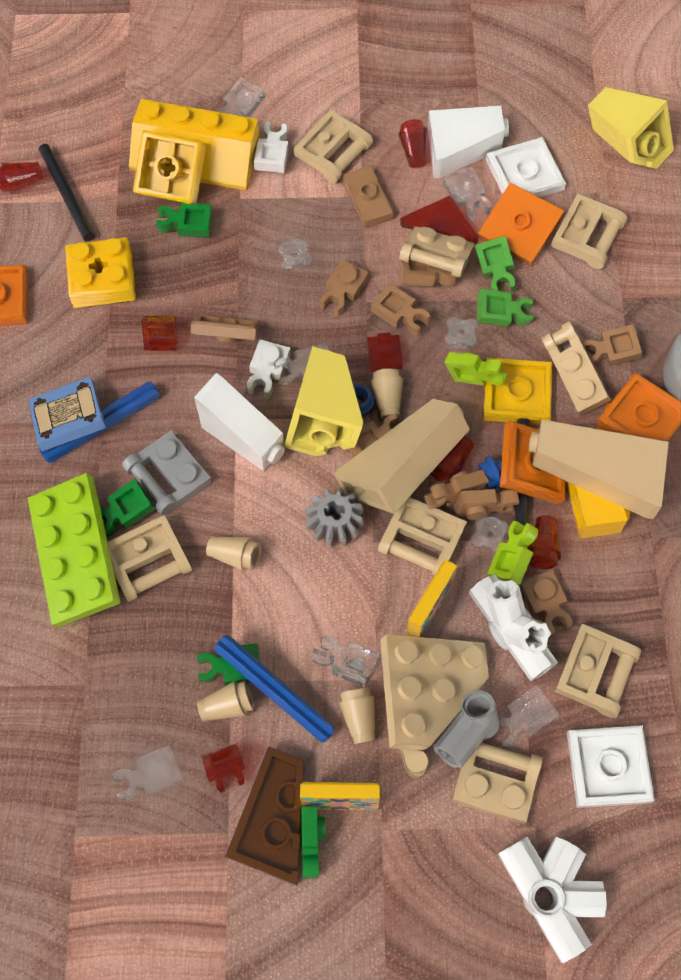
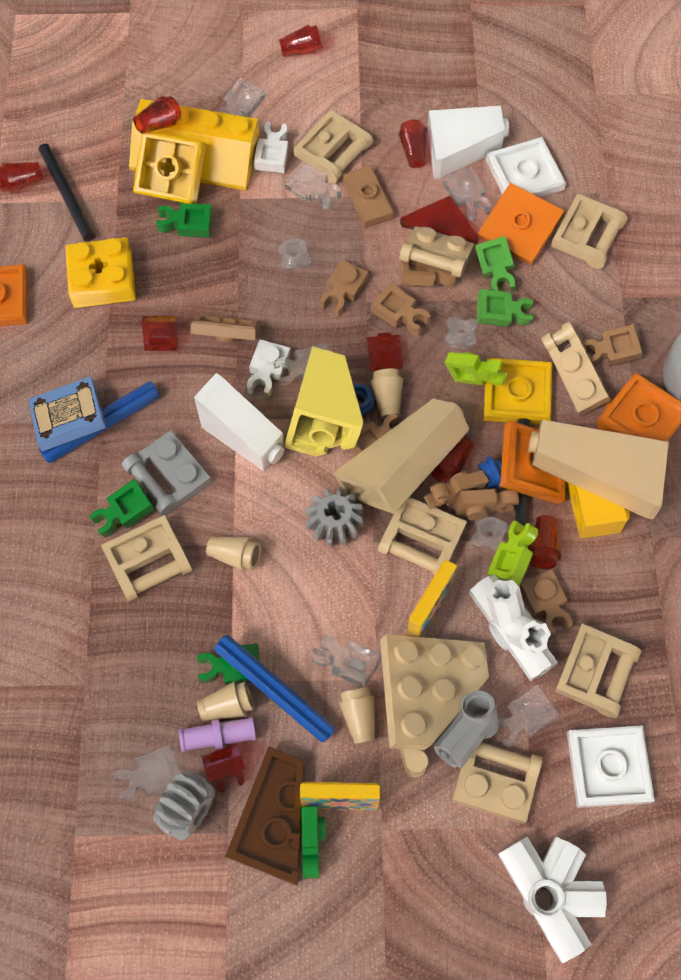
lime plate [28,473,120,628] -> none
light yellow slope [588,87,674,169] -> none
none -> clear red cone [133,96,181,134]
none -> light grey gear [153,770,215,841]
none -> lavender pin [178,717,256,752]
none -> clear red cone [279,24,323,57]
none -> clear plate [285,161,341,210]

